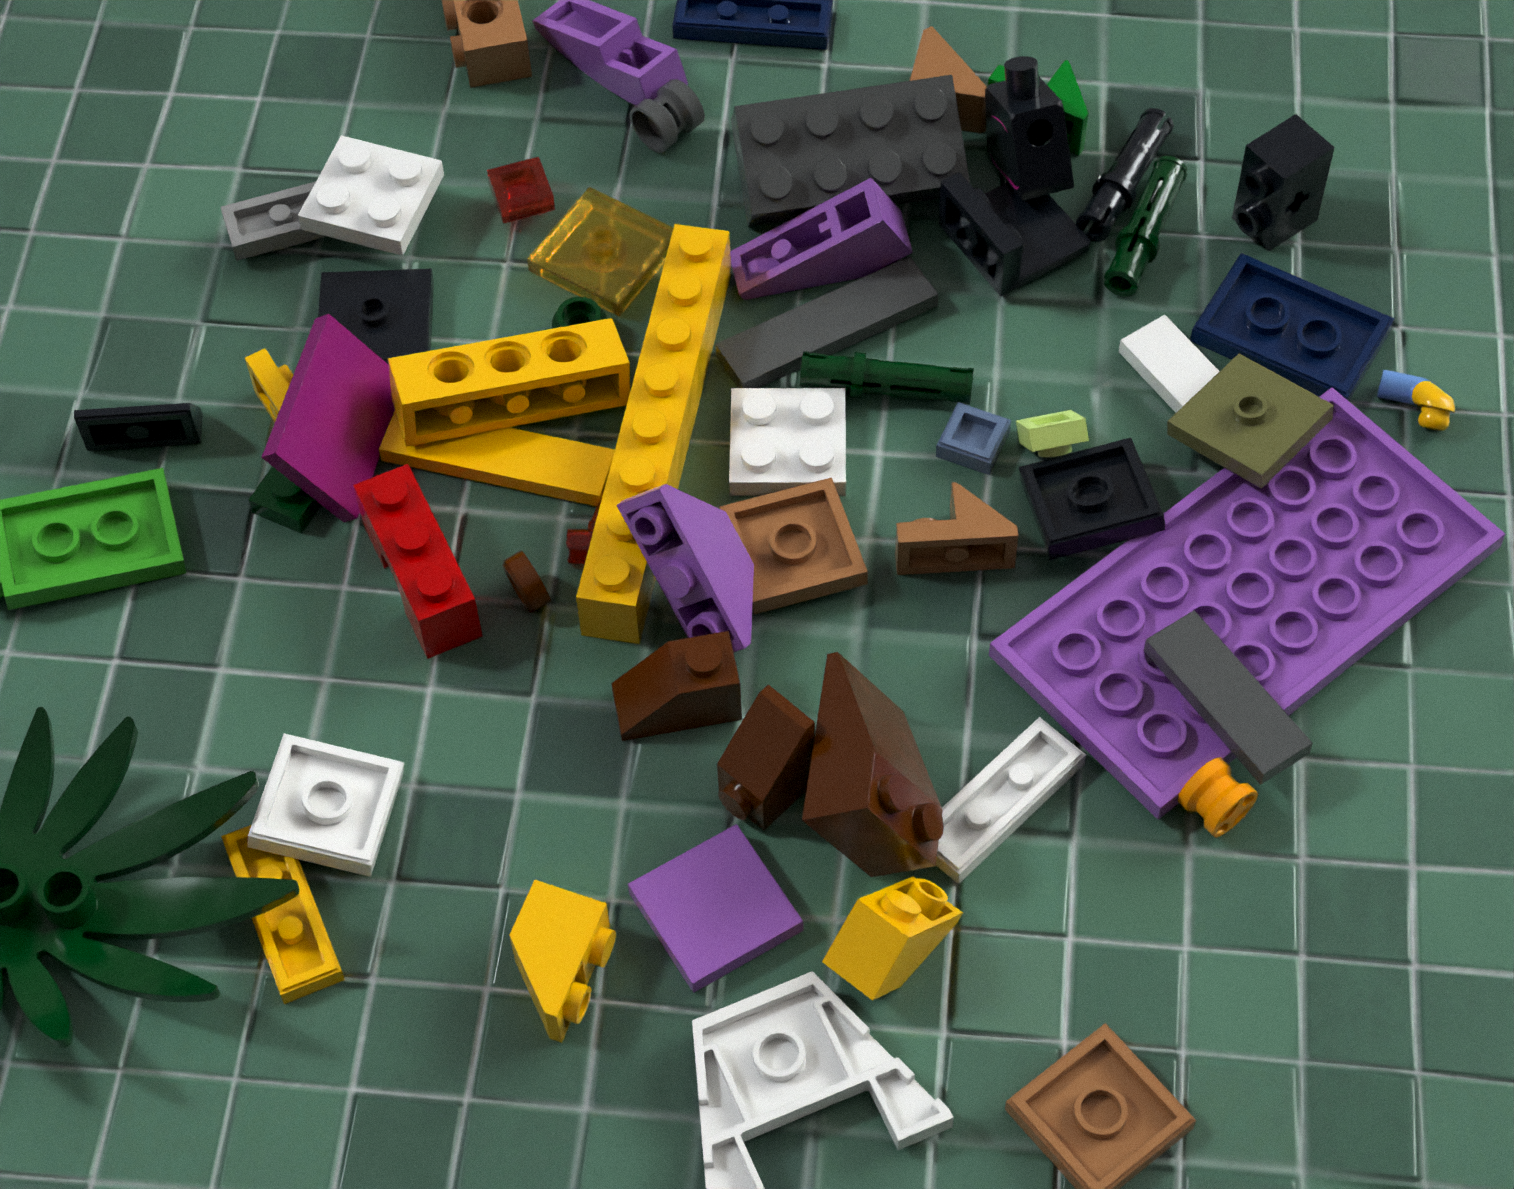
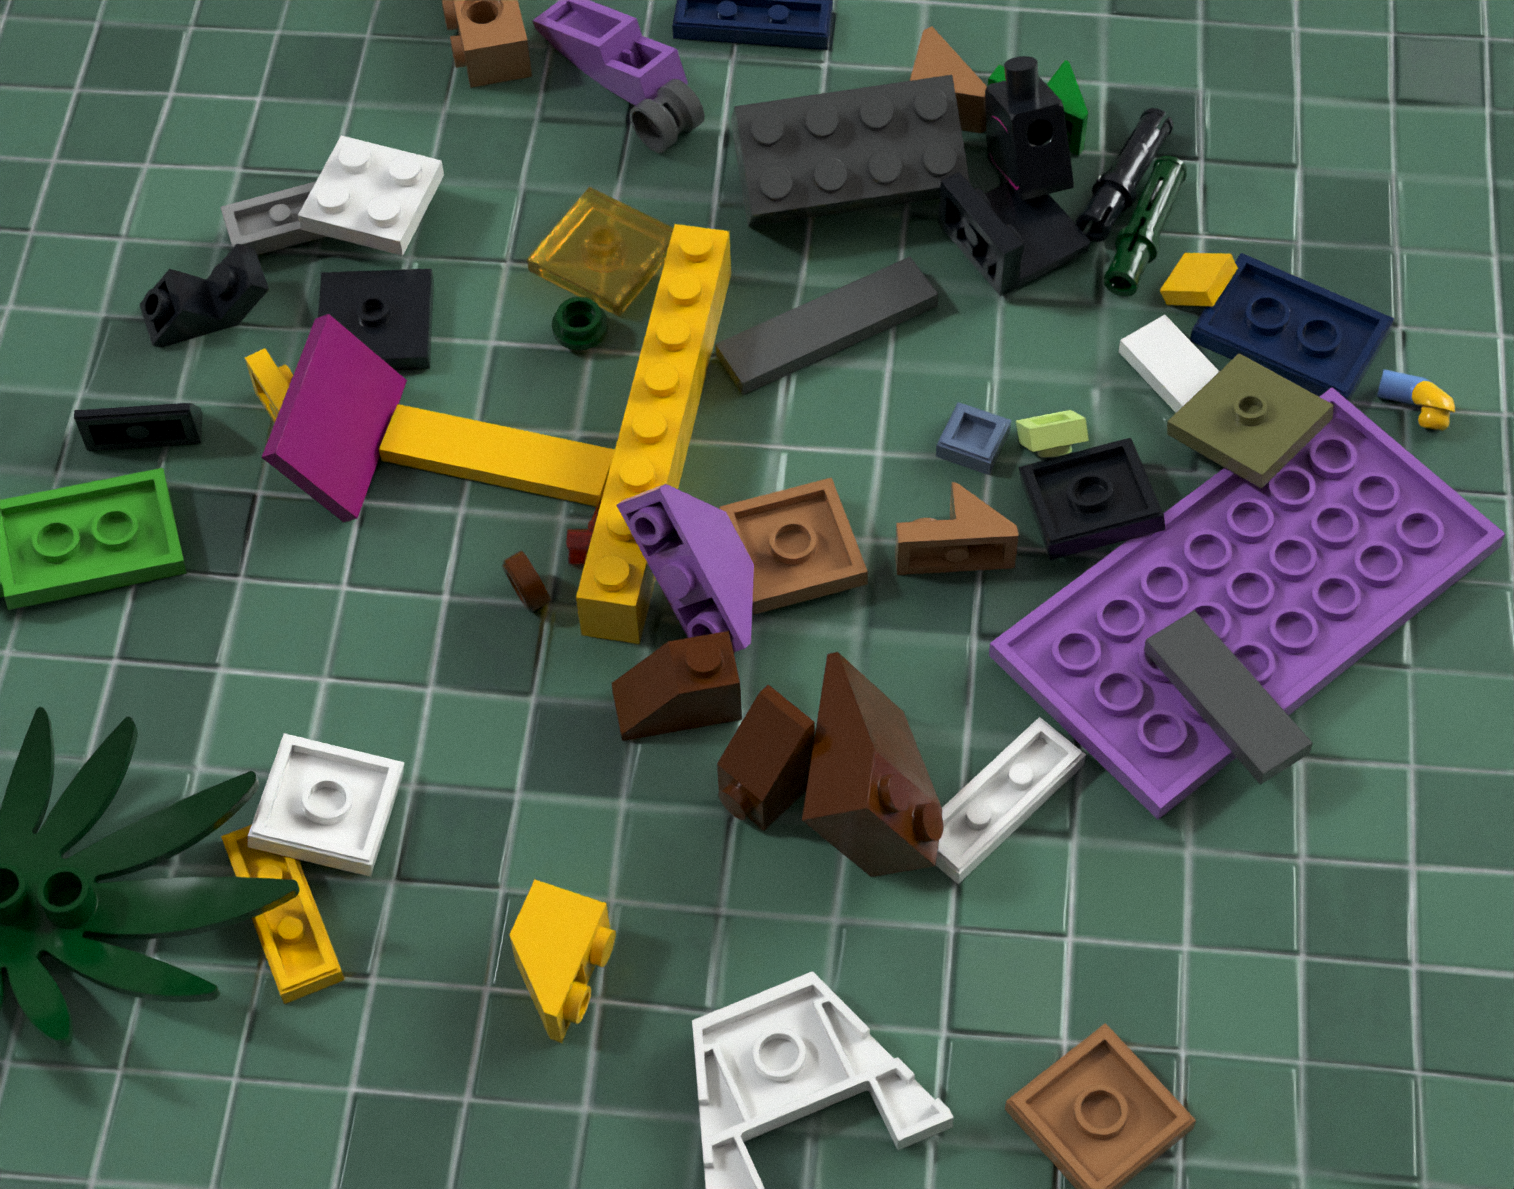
dark green plate [248,466,321,534] -> none
red arch [353,464,483,659] -> none
yellow brick [388,318,630,447] -> none
clear red plate [487,157,555,224] -> none
medium lavender tile [628,824,803,993] -> none
white plate [729,388,846,496] -> none
medium lavender slope [730,178,913,300] -> none
dark green pin [800,351,974,405] -> none
yellow slope [822,876,963,1001] -> none
light orange wheel [1177,757,1258,838] -> none
black brick [1232,114,1335,251] -> none
none -> black slope [139,244,269,348]
none -> yellow tile [1160,253,1238,307]

